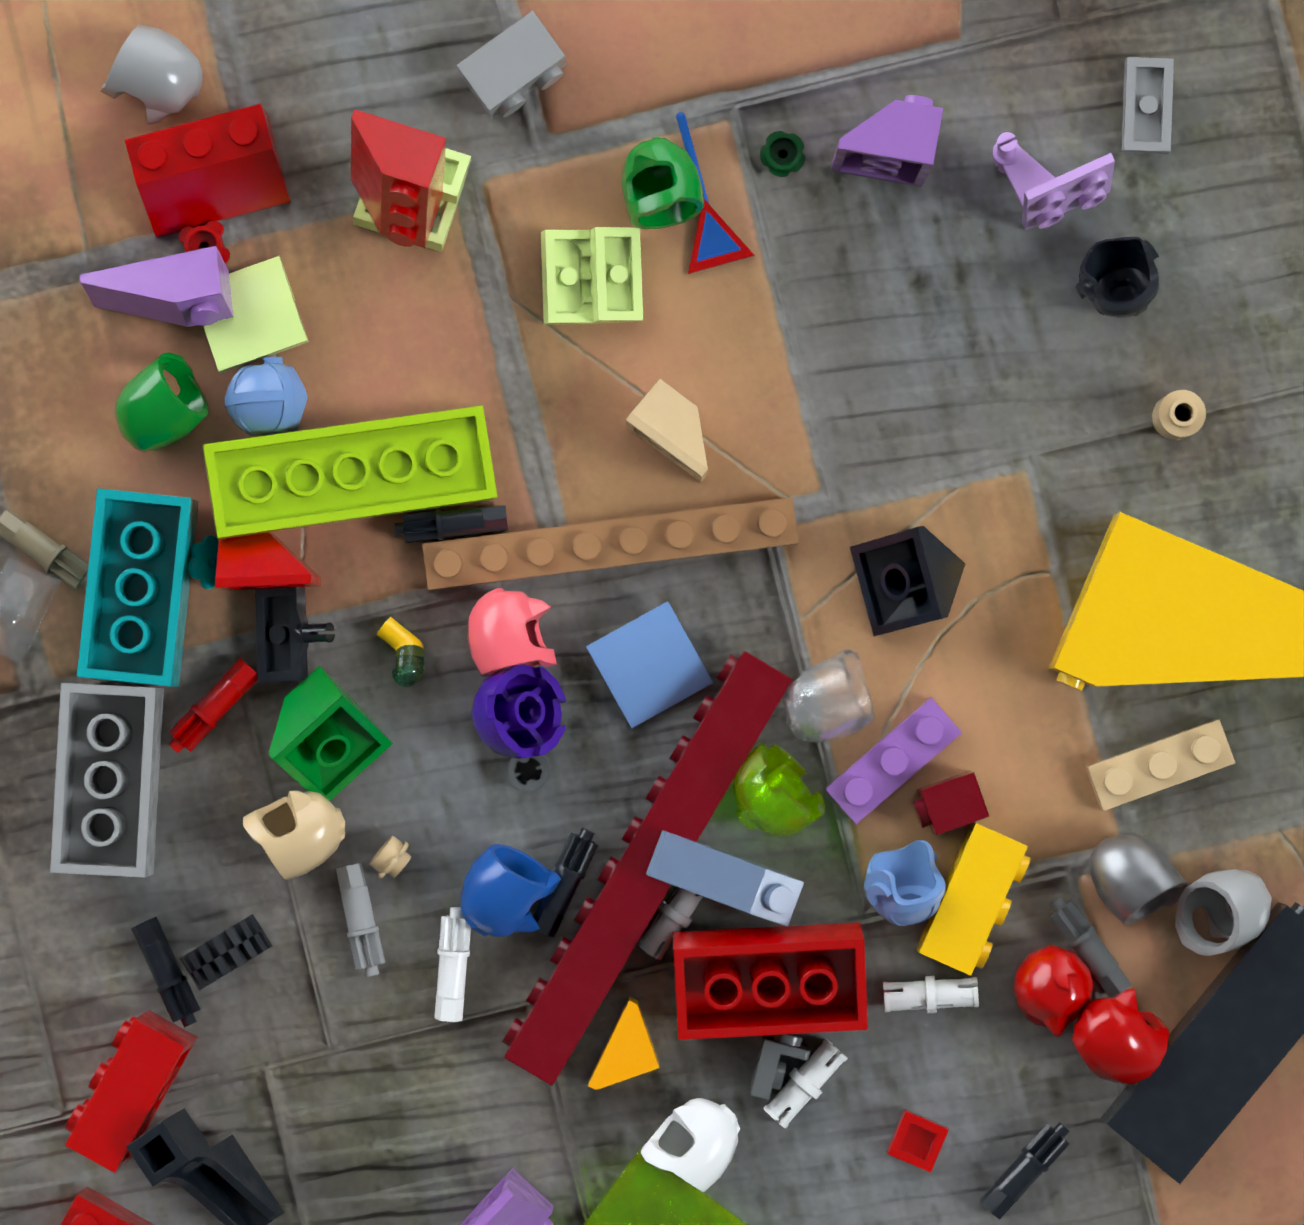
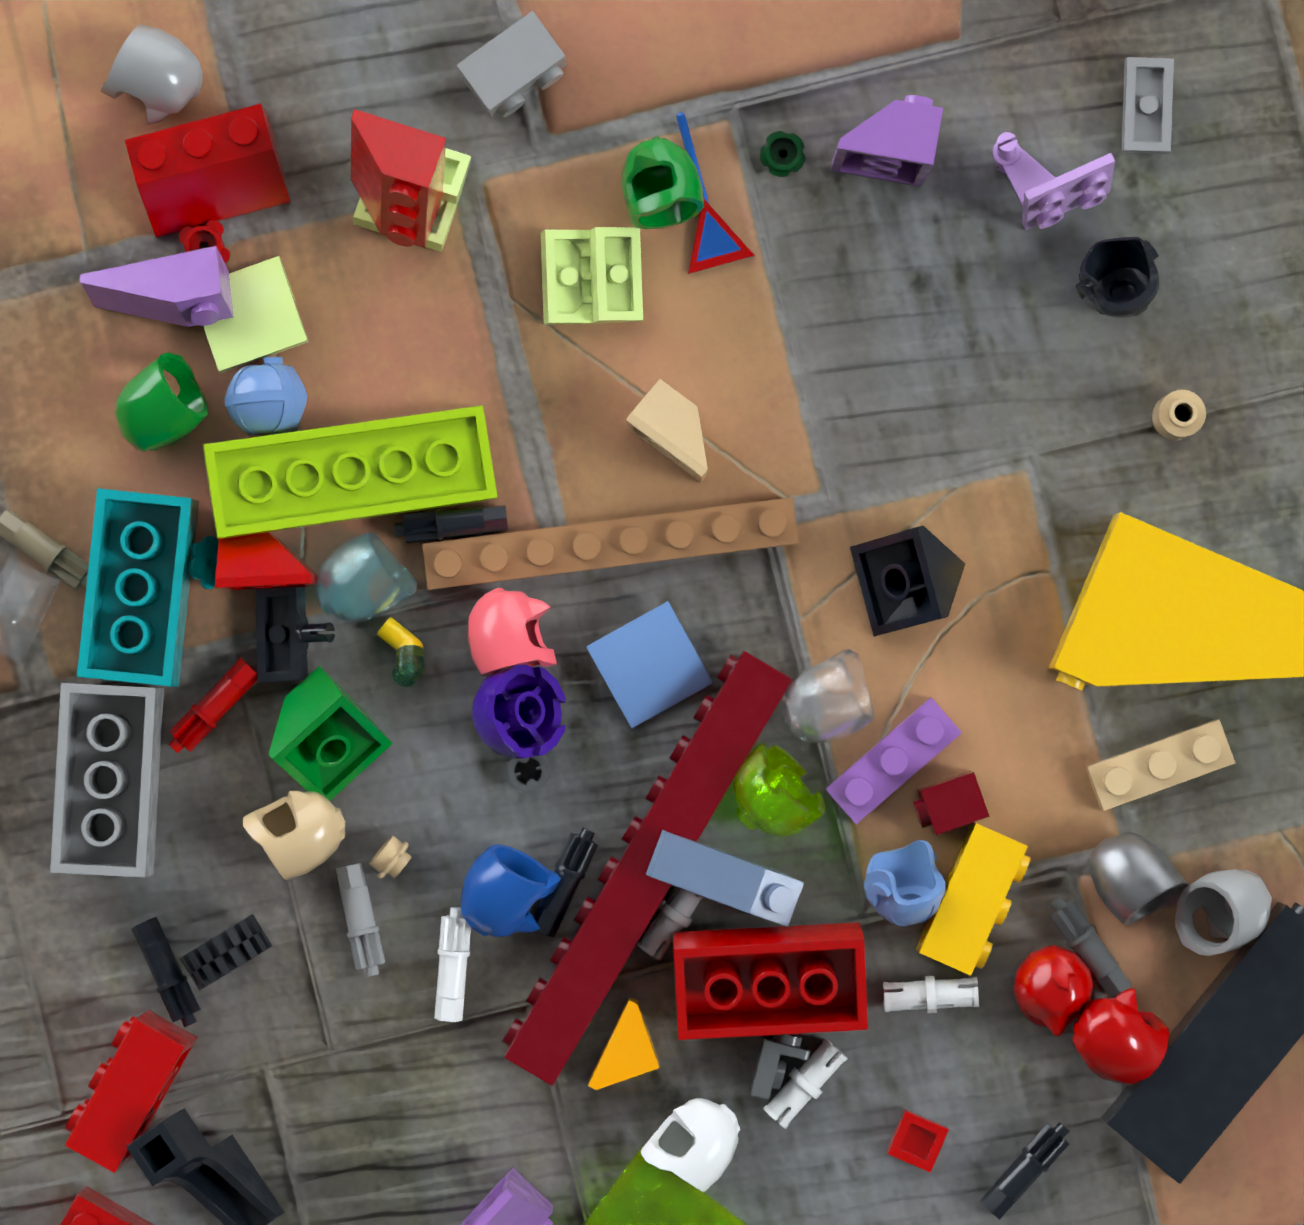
none -> clear light blue piece [316,532,417,621]

